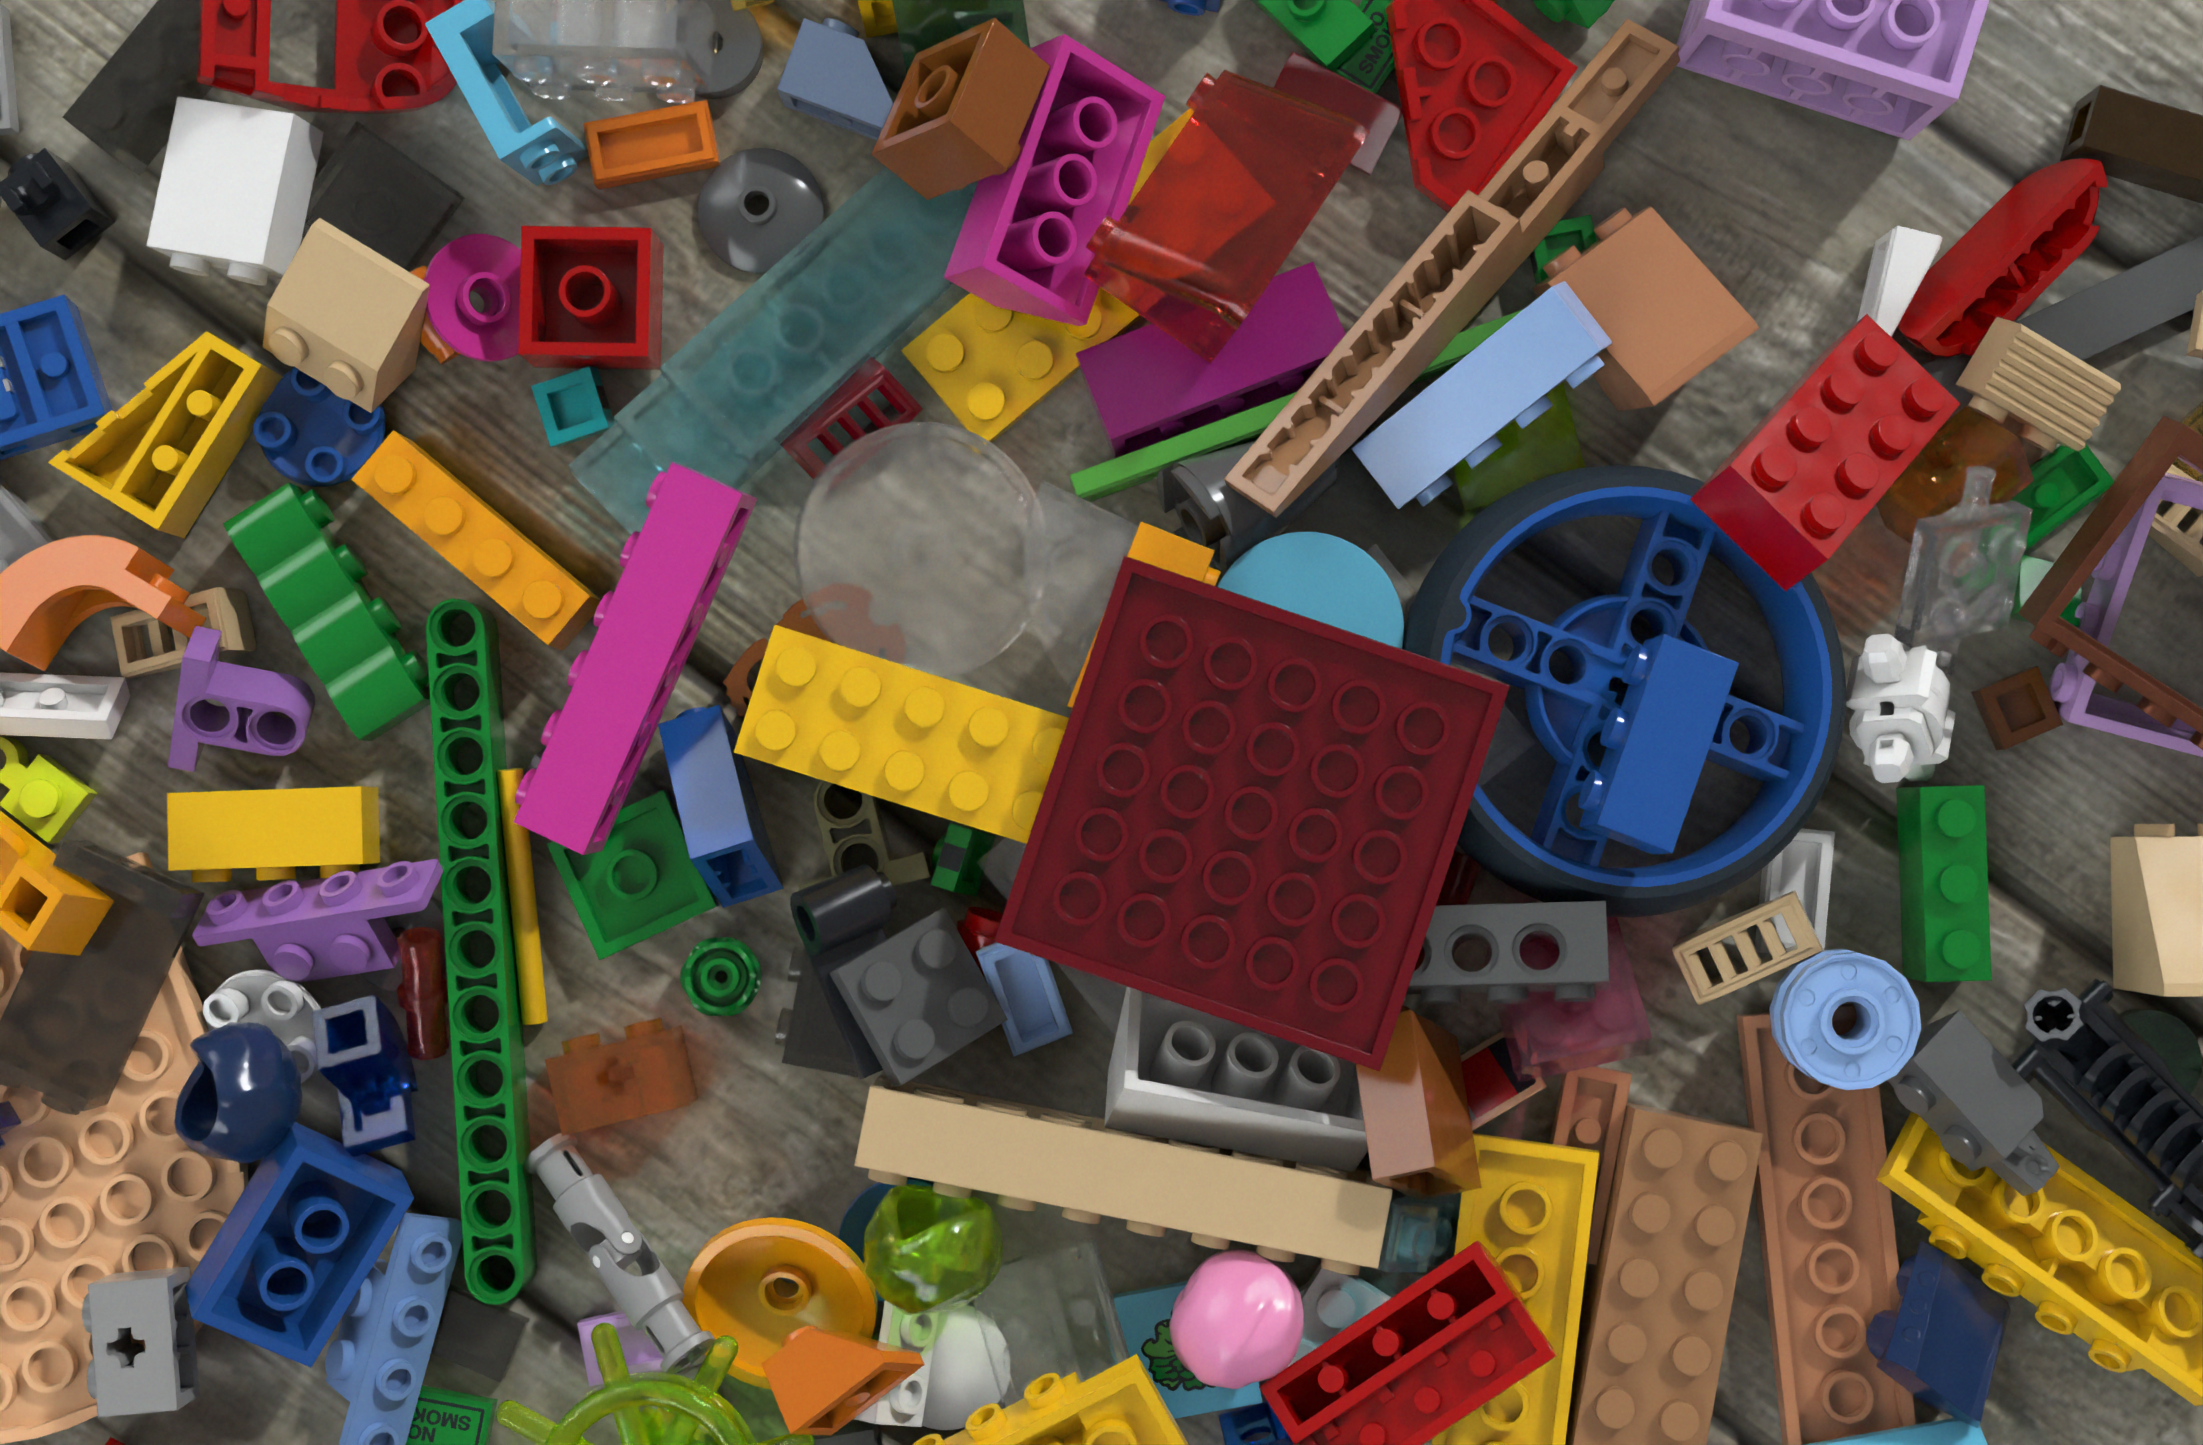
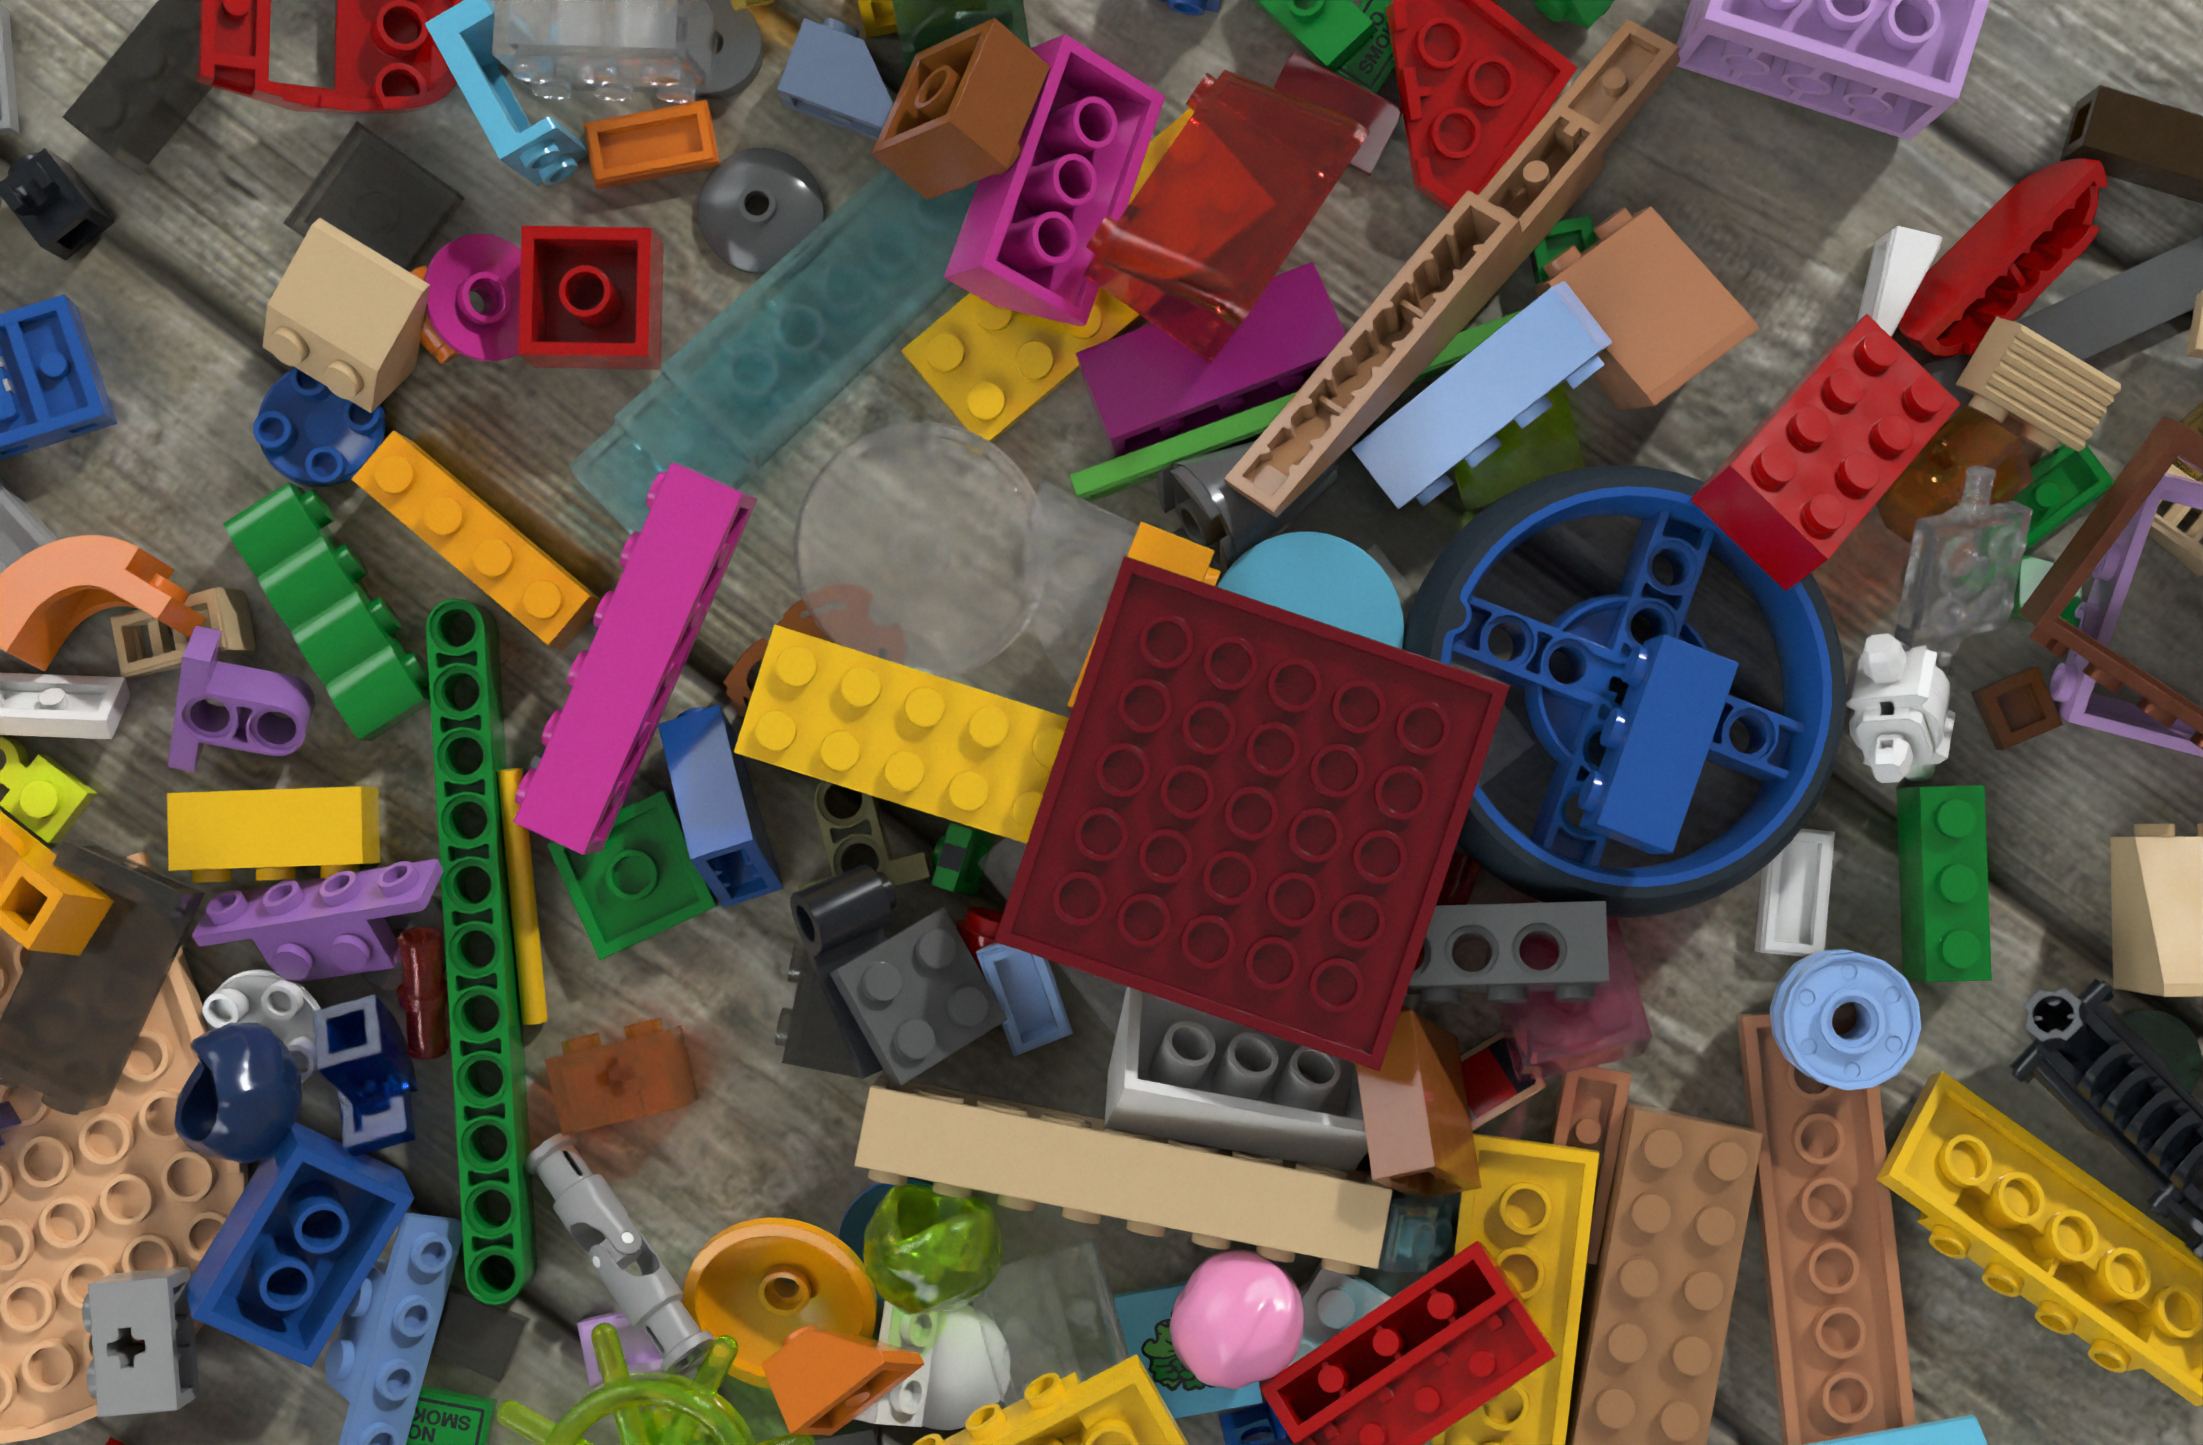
yellow wedge [48,331,283,538] -> none
white brick [146,96,324,285] -> none
teal plate [531,366,617,447] -> none
green plate [680,937,762,1016] -> none
dark red slope [780,357,923,491] -> none
tan slope [1672,890,1823,1005] -> none
dark blue slope [1866,1241,2011,1428] -> none
dark grey hinge [1887,1010,2060,1196] -> none

